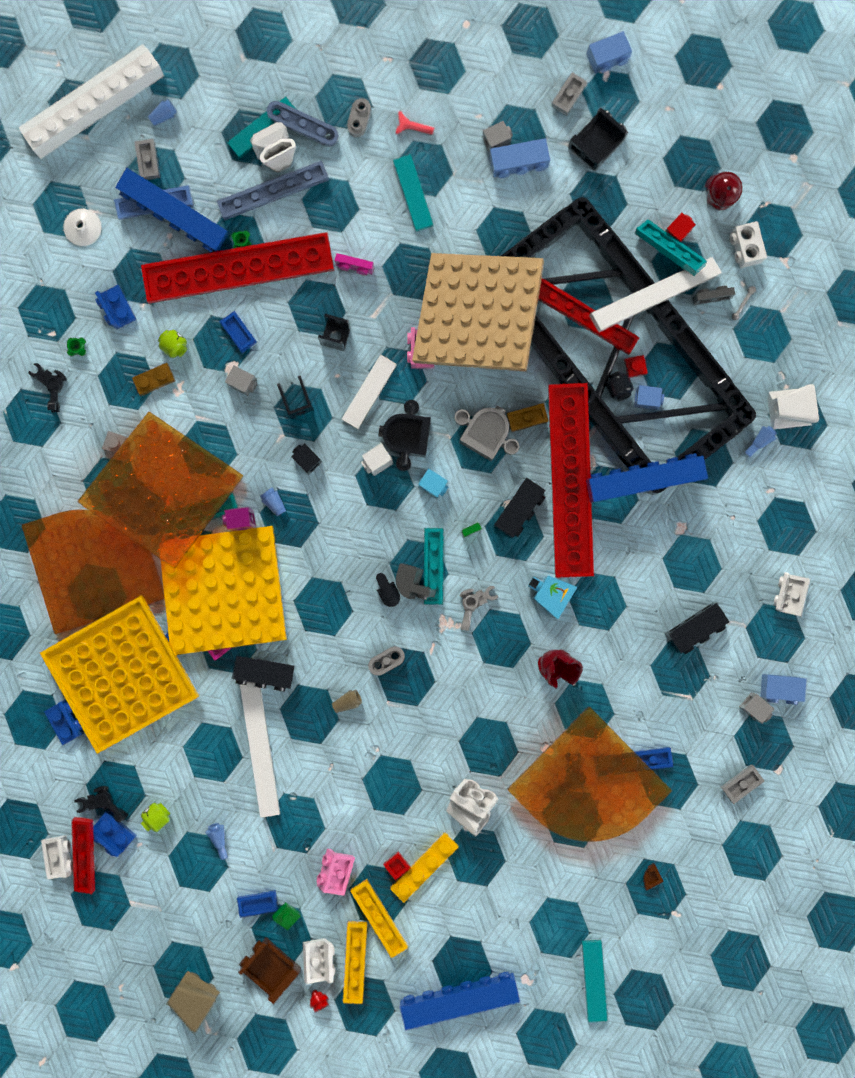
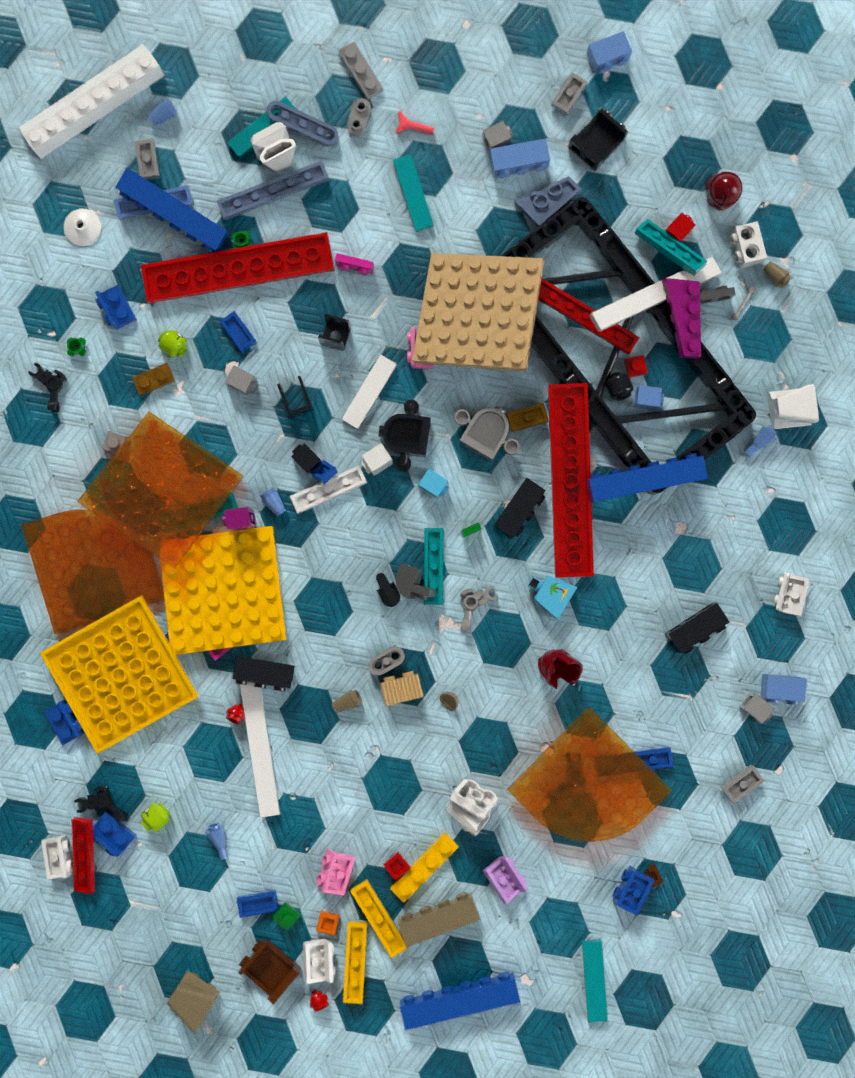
none -> red plate [226,703,245,724]
none -> white tile [290,466,367,514]
none -> blue plate [310,460,338,485]
none -> orange tile [316,910,340,936]
none -> light grey plate [338,41,383,101]
none -> tan brick [380,671,423,706]
none -> dark tan brick [398,892,480,947]
none -> dark tan piece [439,692,458,711]
none -> lavender bracket [483,856,528,904]
none -> sand blue wing [514,176,582,227]
none -> blue bracket [612,866,655,916]
none -> magenta wing [662,278,701,359]
none -> dark tan cone [763,261,792,289]

